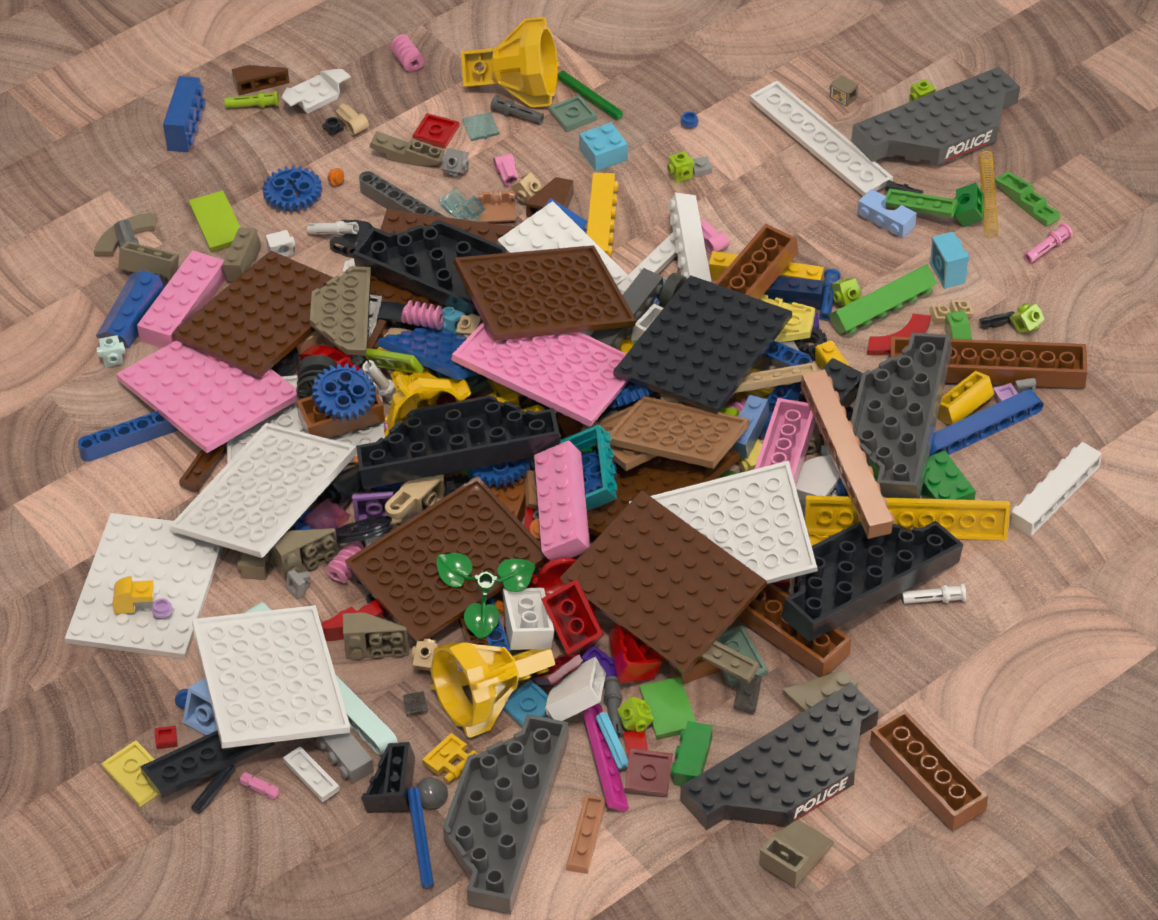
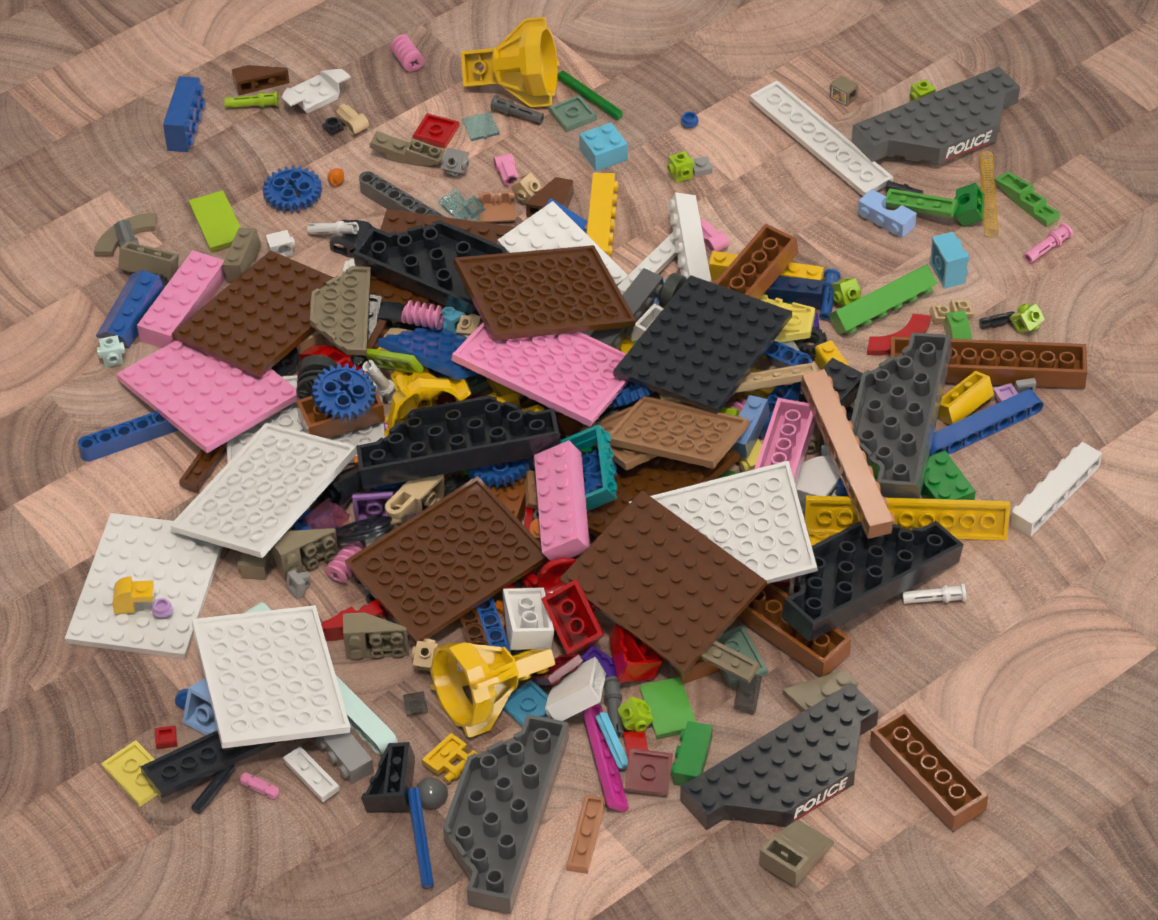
green plant [437,553,535,639] -> none

